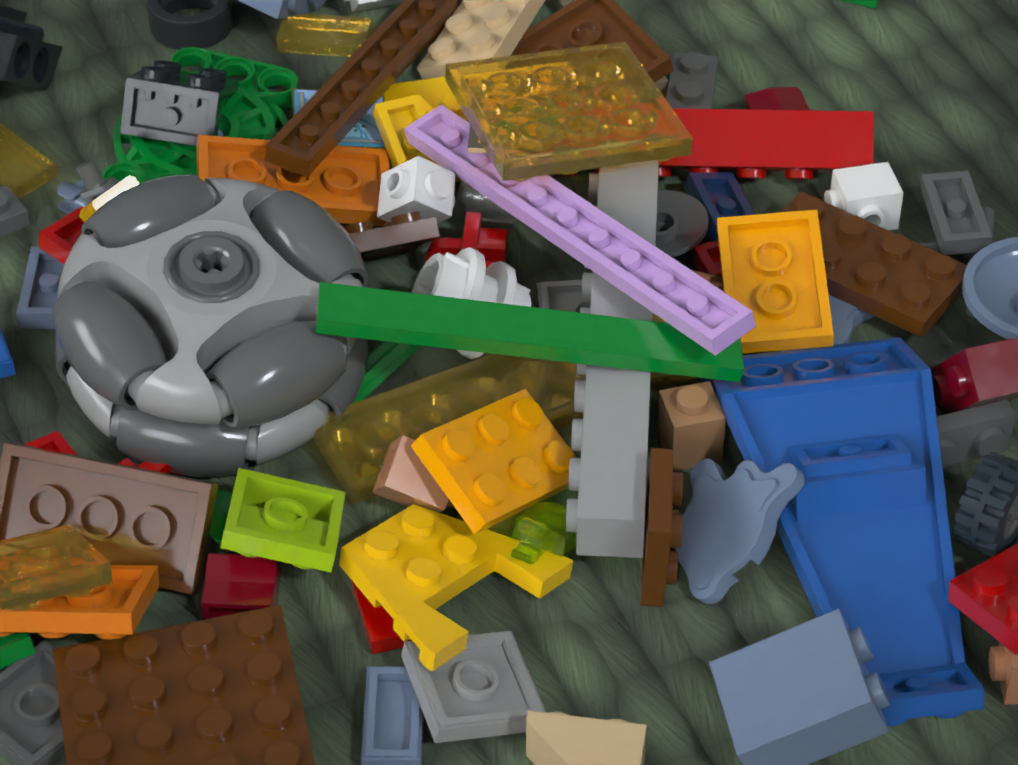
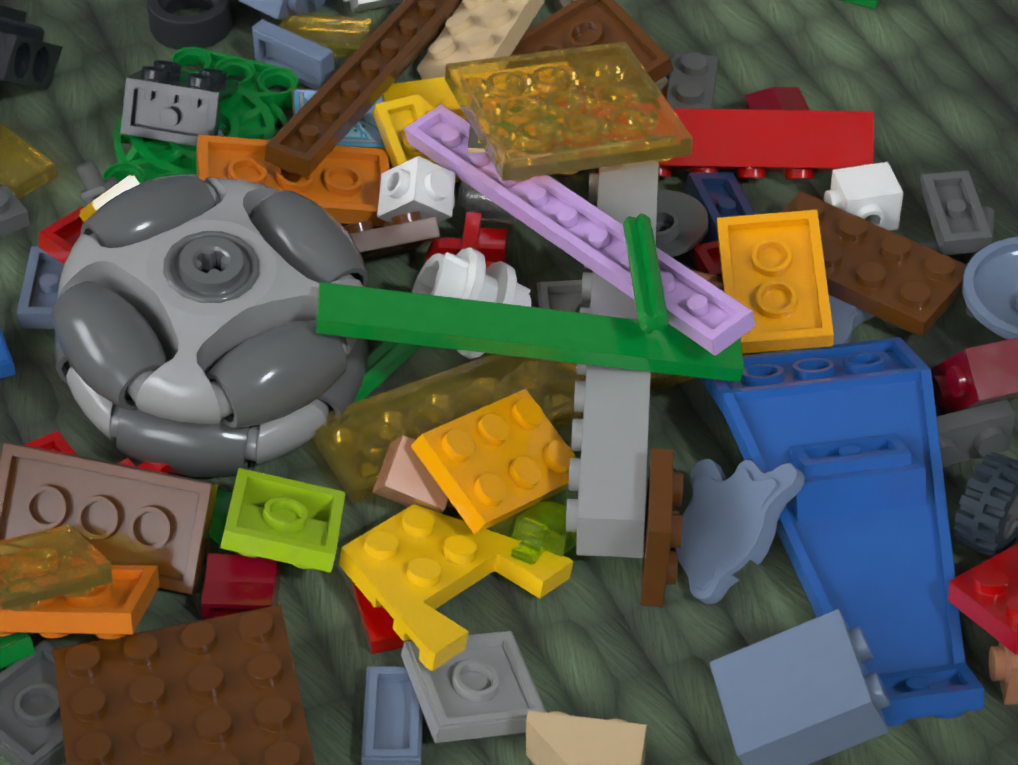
sand blue hand [58,169,102,214] -> none
medium nougat brick [656,381,726,471] -> none
none -> sand blue tile [252,19,335,91]
none -> green axle [623,213,669,333]

